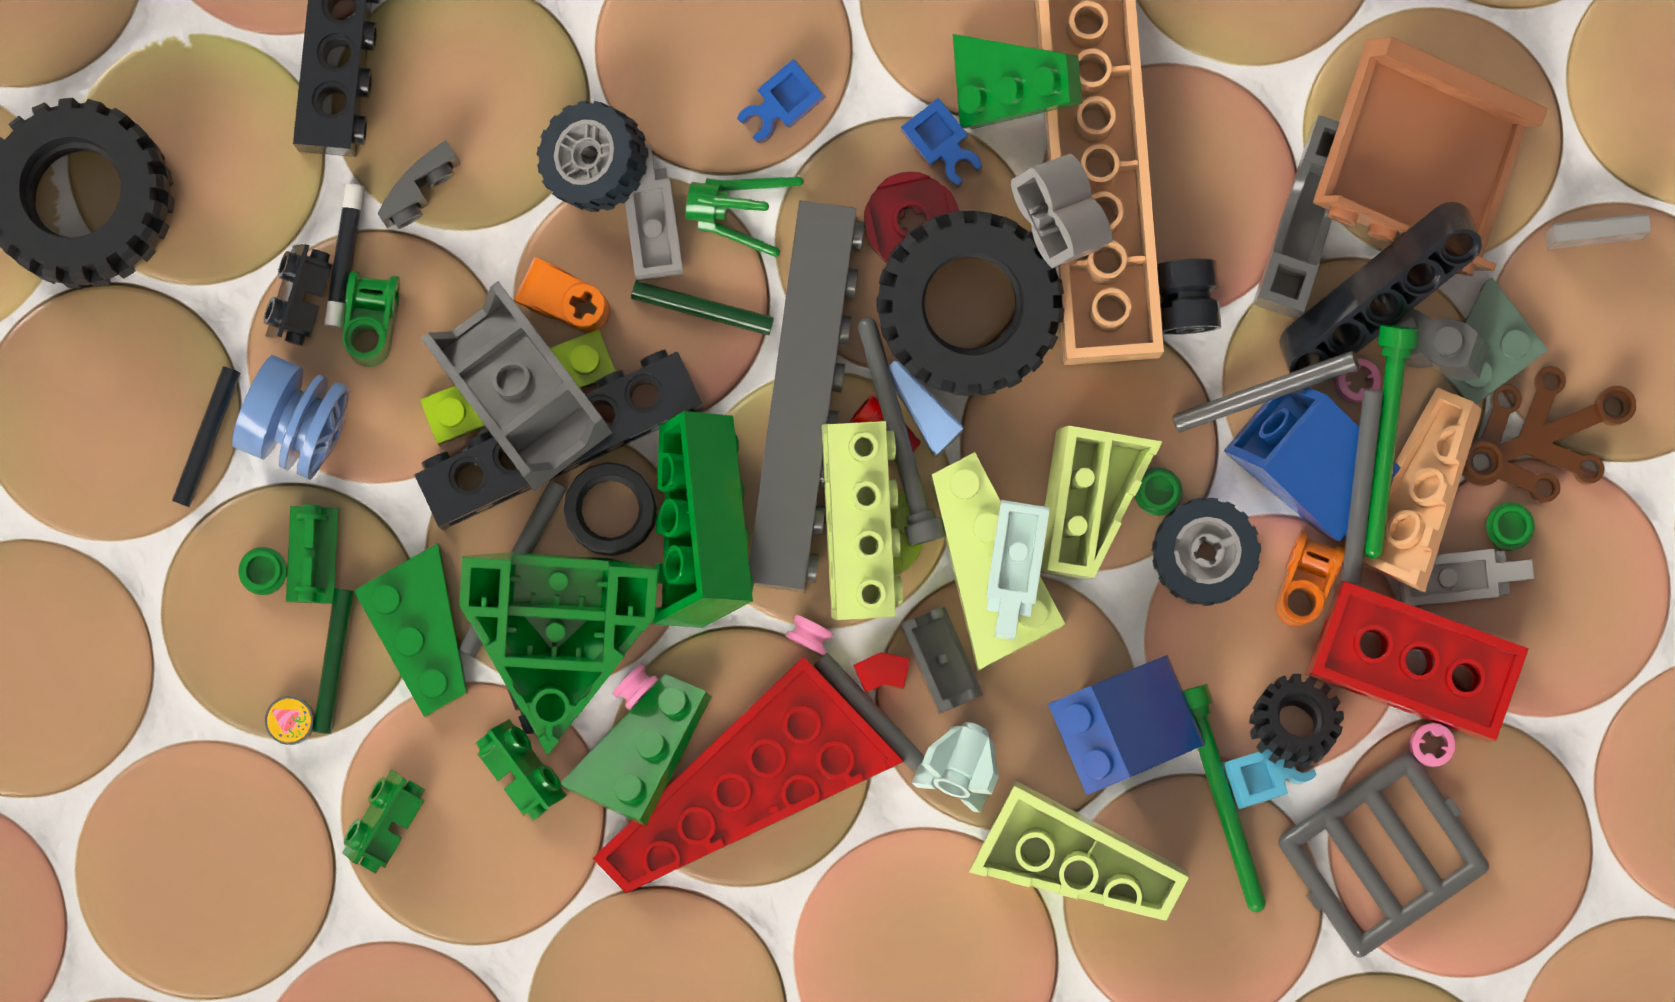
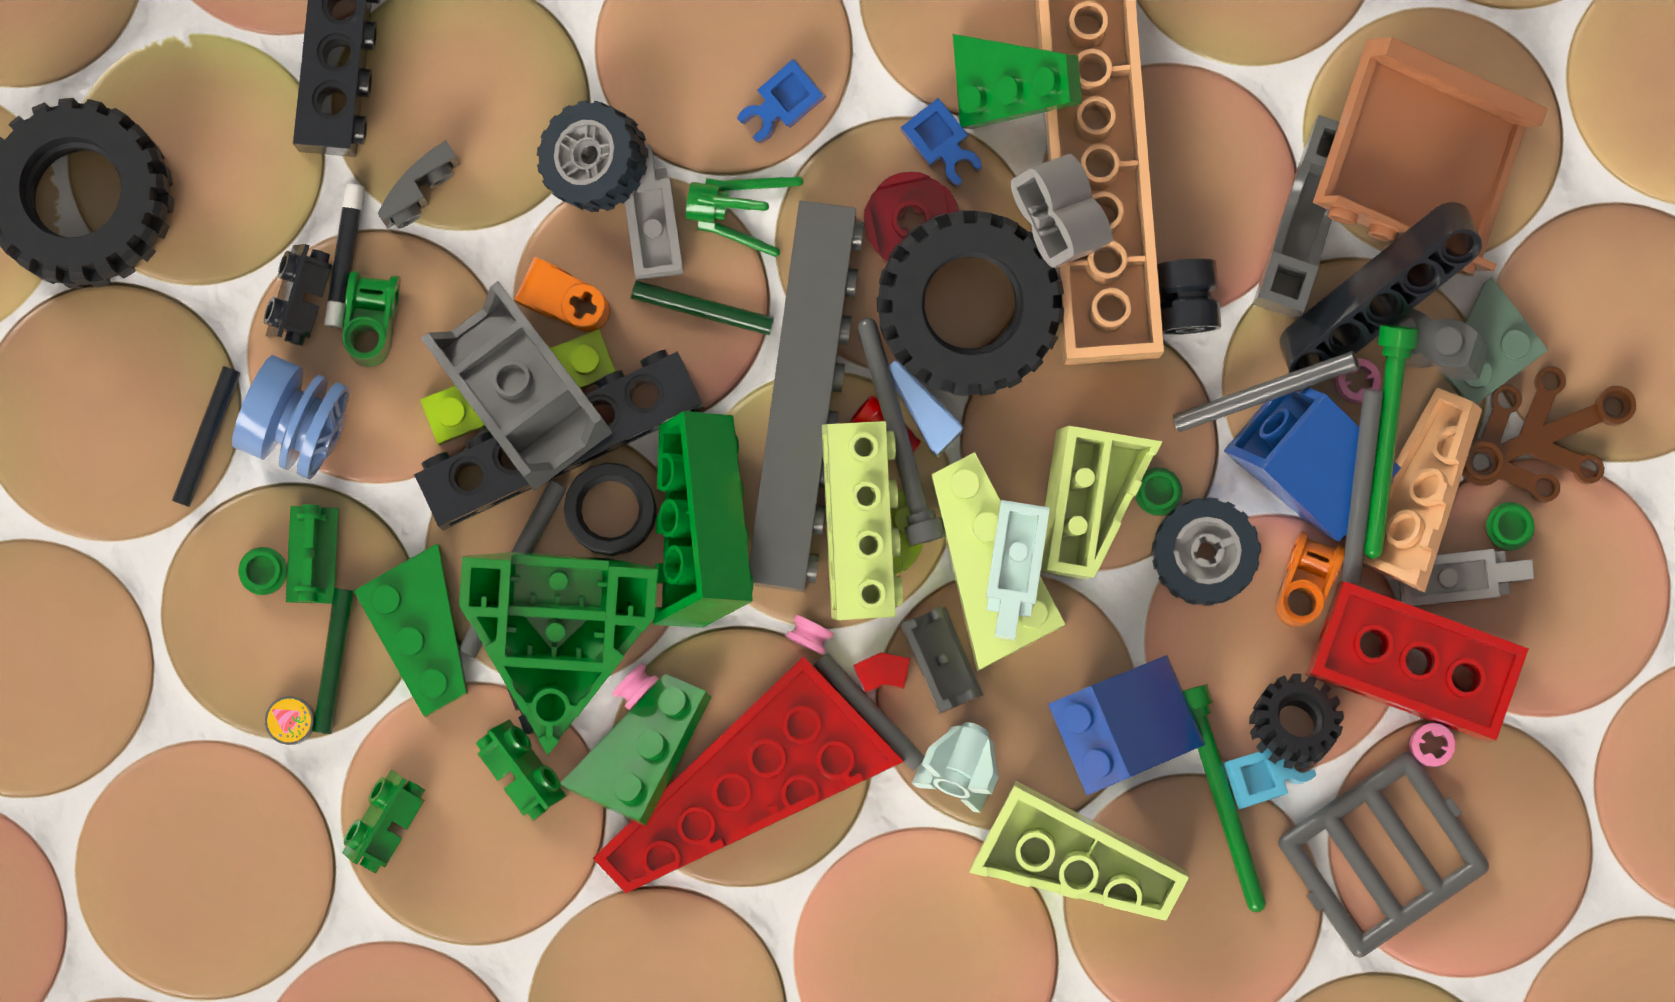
light grey tile [1545,213,1651,250] -> none

